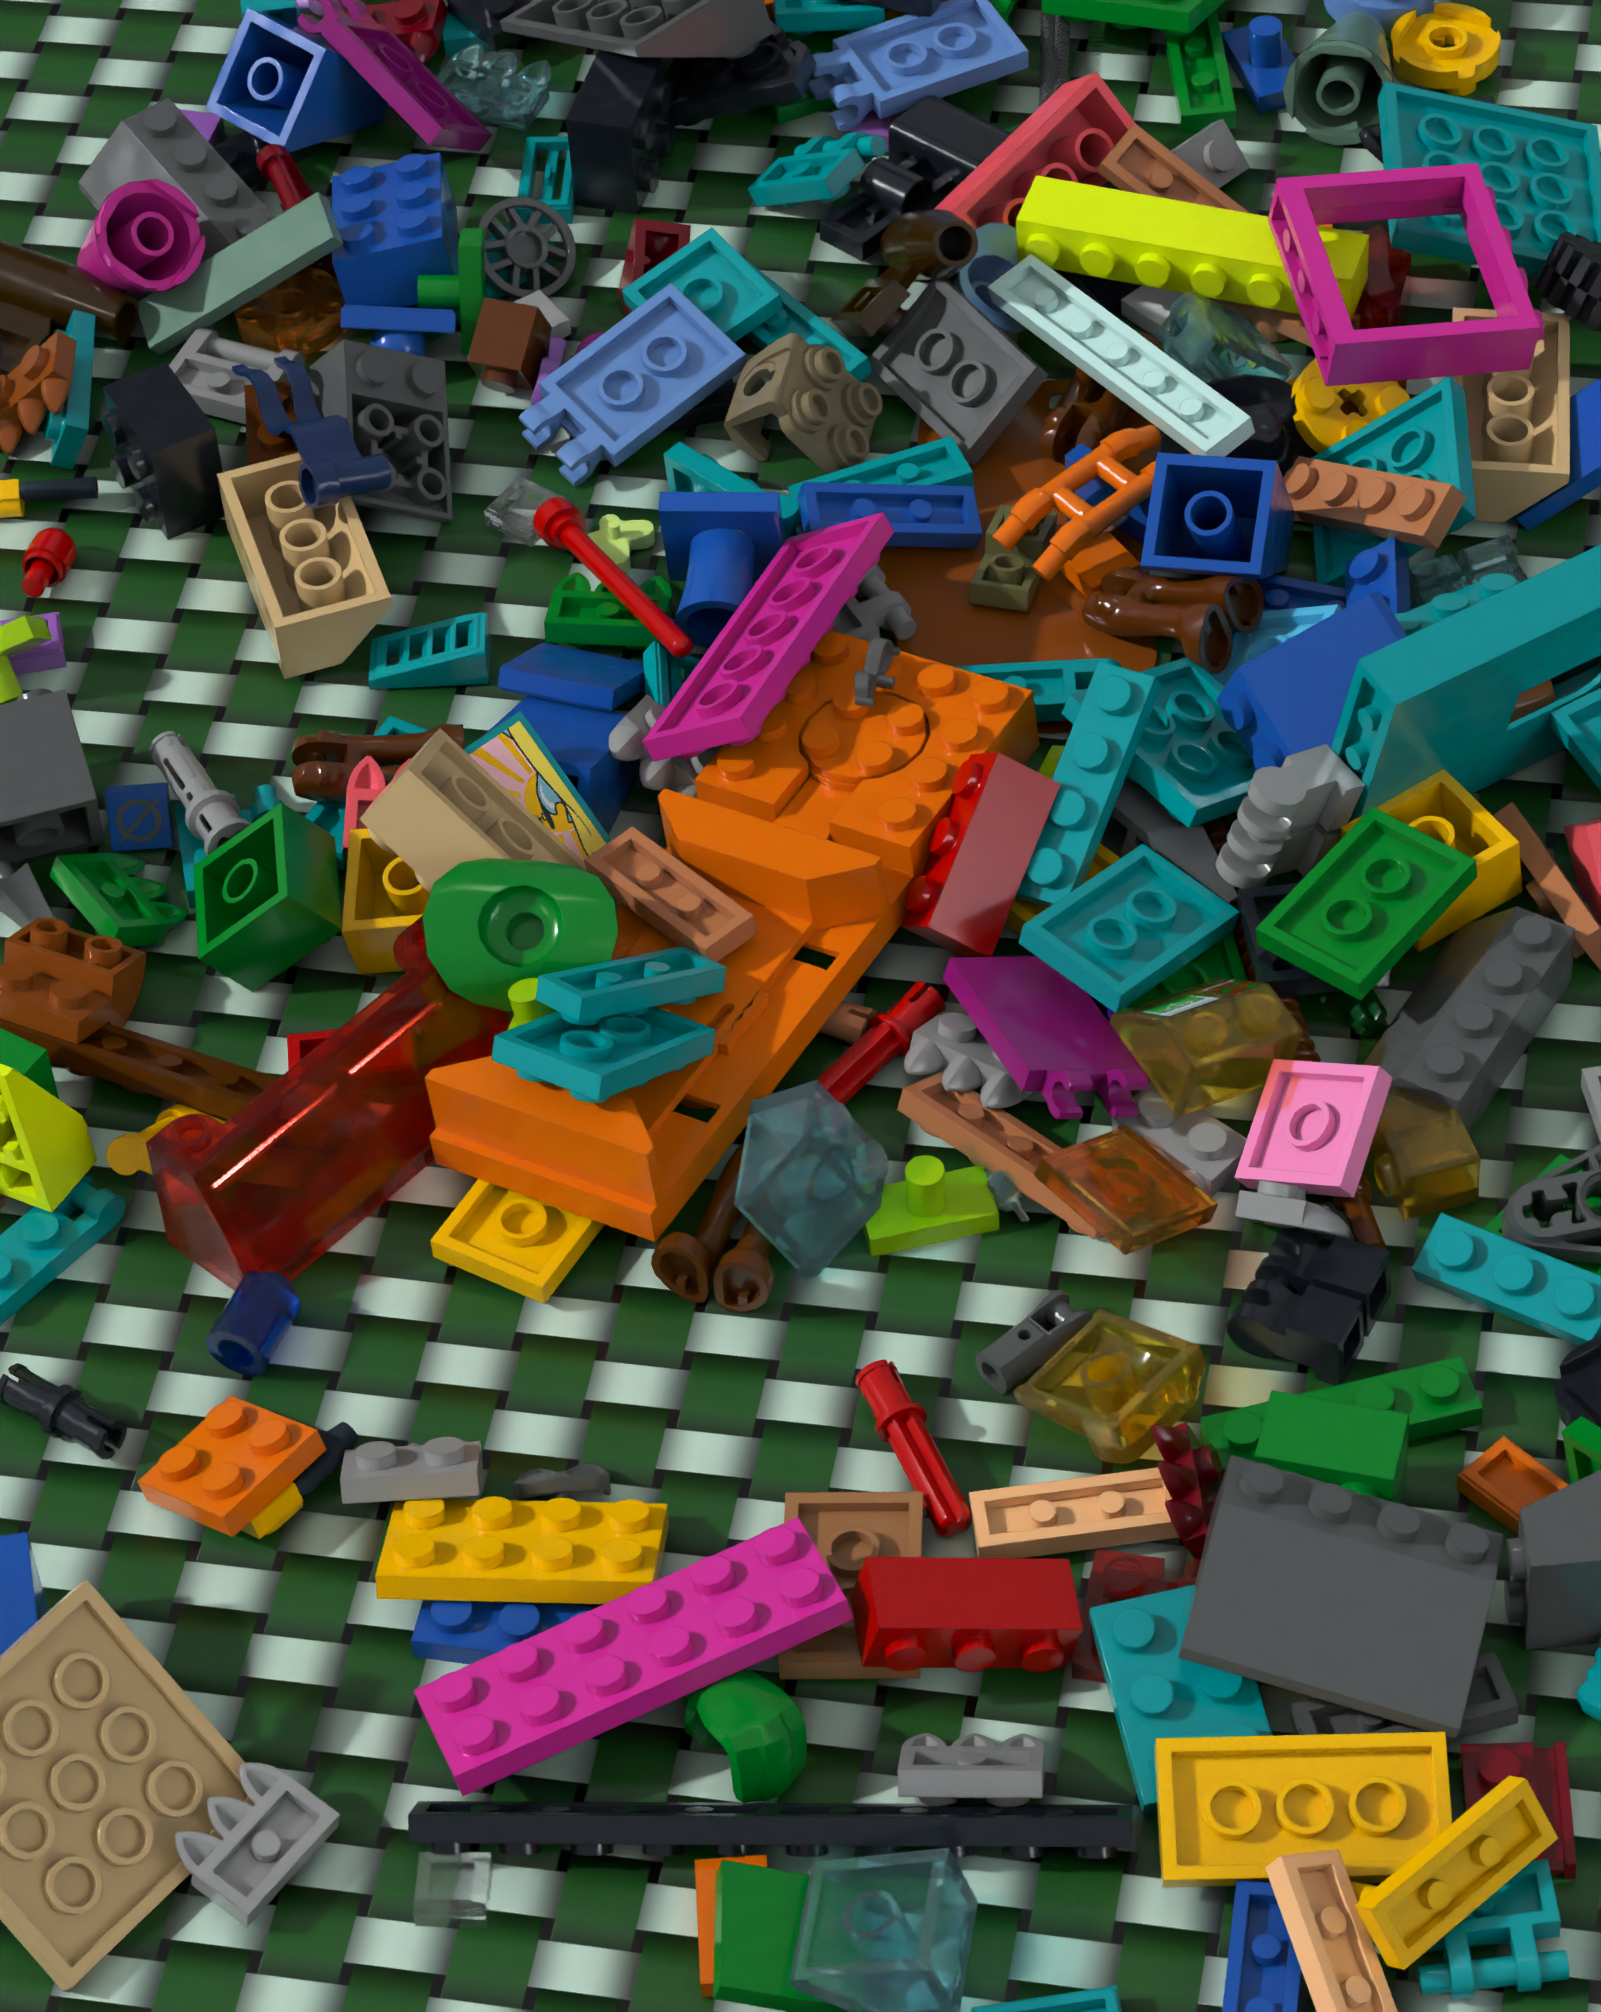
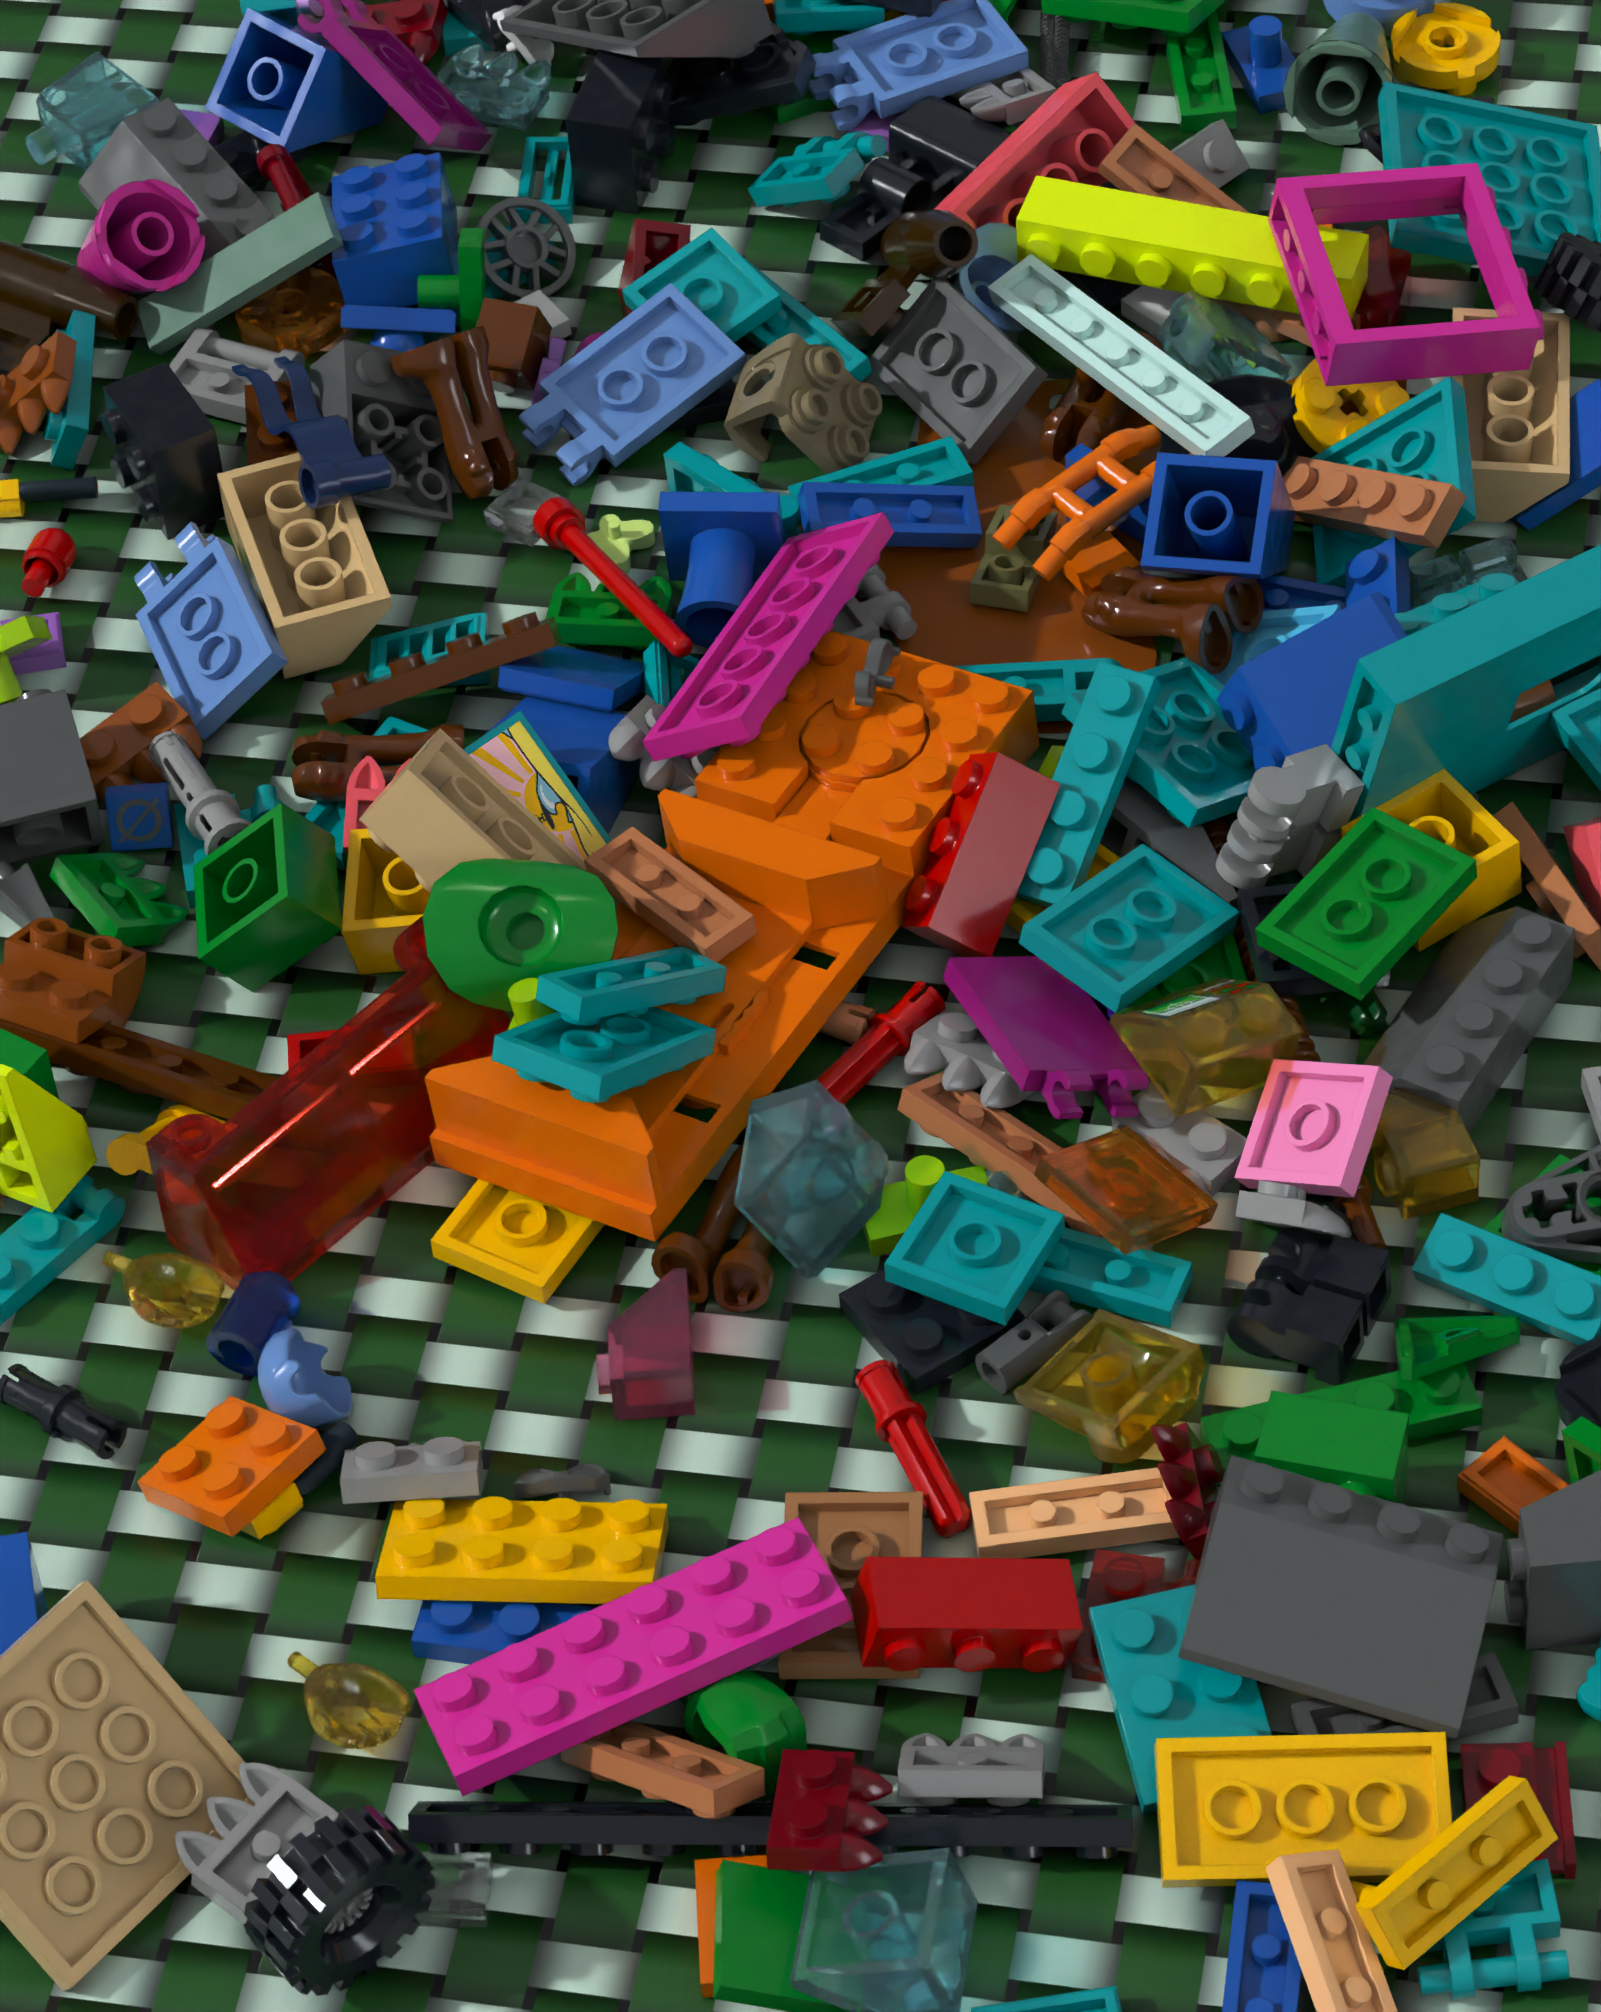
none -> clear light blue torso [25,51,159,172]
none -> dark orange plate [80,681,202,804]
none -> clear yellow piece [103,1251,225,1329]
none -> medium blue tile [134,521,288,741]
none -> black bush [244,1806,436,1996]
none -> medium blue hair [258,1328,353,1429]
none -> clear yellow piece [287,1652,411,1749]
none -> reddish brown plate [320,612,561,725]
none -> reddish brown piece [389,325,519,499]
none -> white piece [492,5,554,72]
none -> nougat plate [561,1721,765,1819]
none -> clear pink slope [596,1268,696,1421]
none -> dark red plate [766,1749,893,1872]
none -> black plate [839,1268,1025,1396]
none -> teal plate [884,1171,1065,1326]
none -> light grey plate [949,68,1057,127]
none -> teal plate [1029,1228,1193,1328]
none -> green tile [1394,1315,1520,1381]

